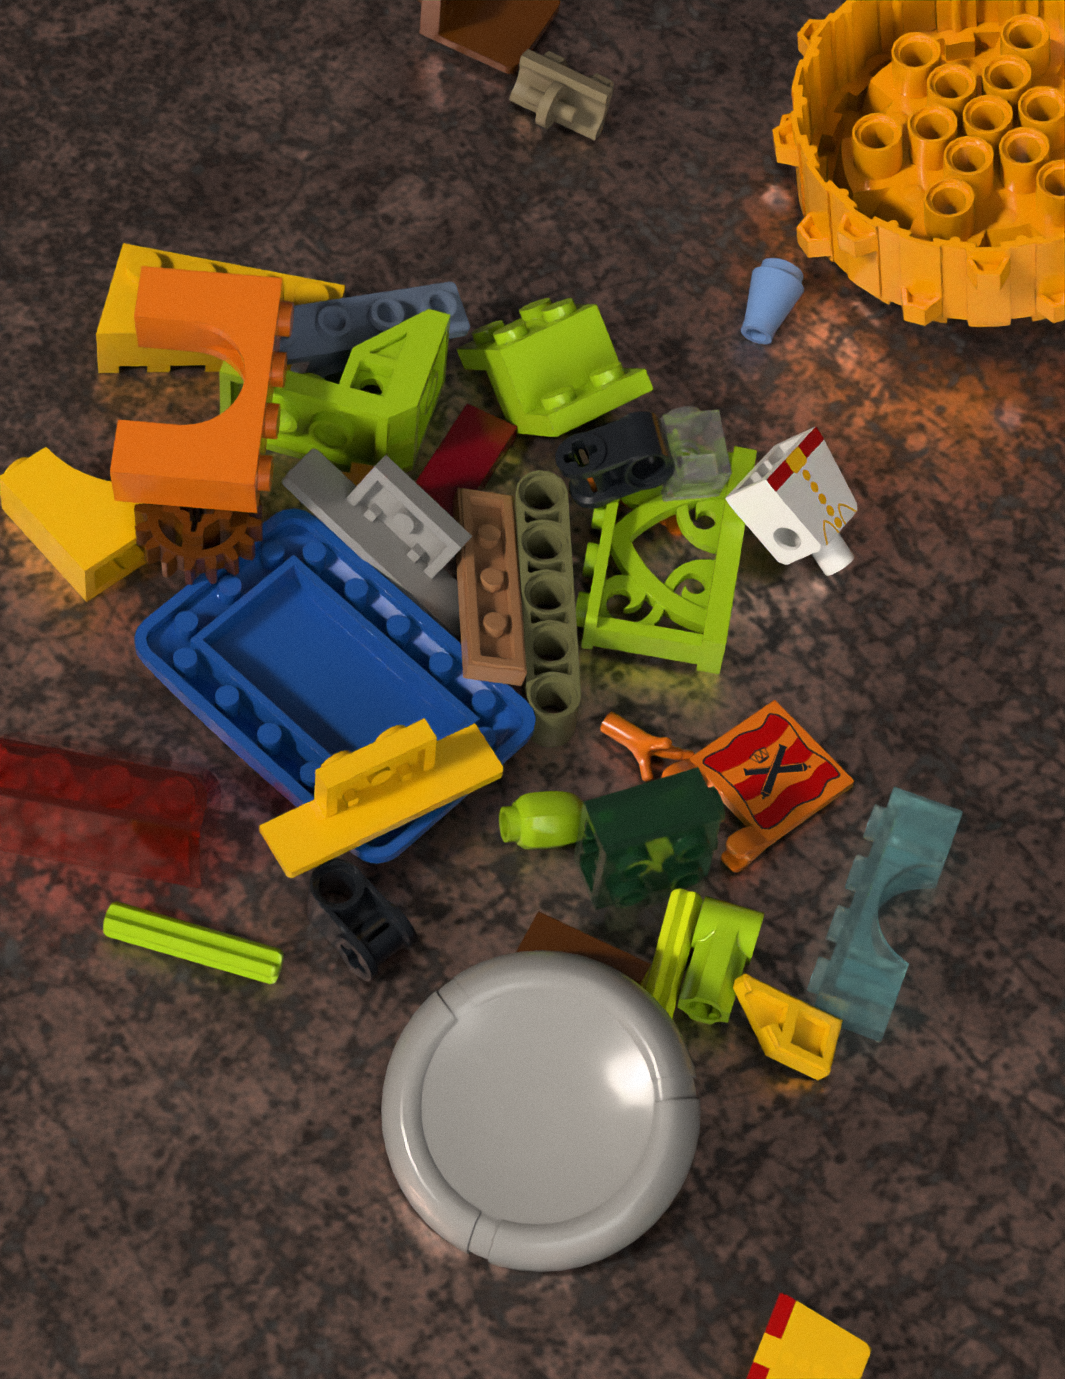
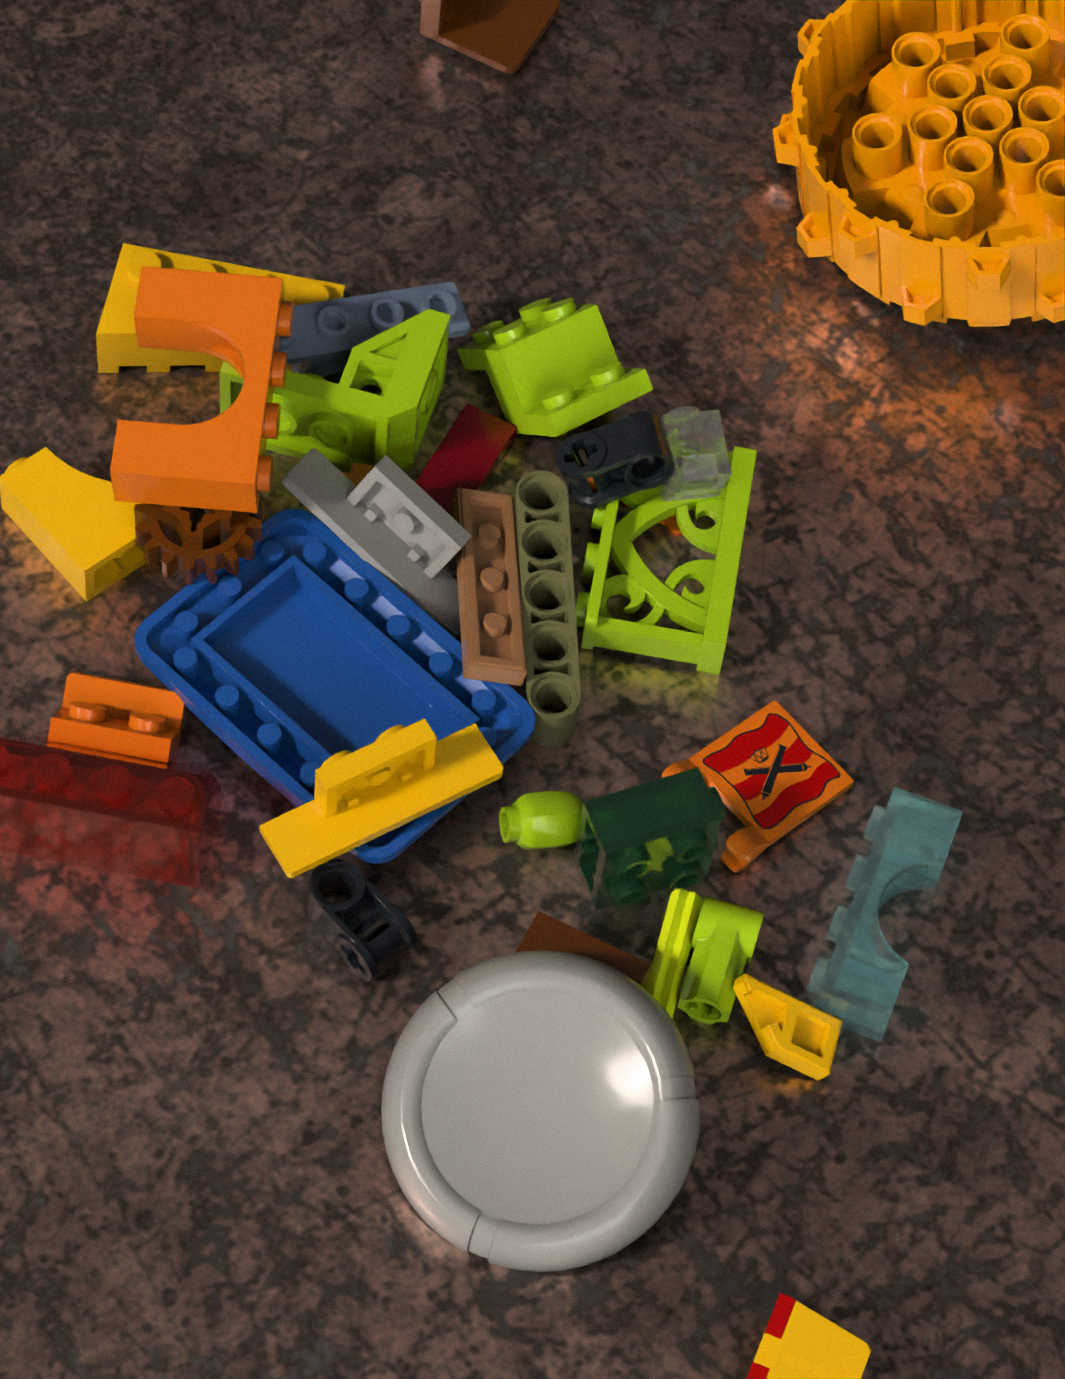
lime axle [103,901,284,984] -> none
dark tan hips [509,49,614,140] -> none
orange bar [600,711,695,782] -> none
white torso [725,426,857,576] -> none
medium blue cone [741,258,804,345] -> none
none -> orange bracket [47,671,185,763]

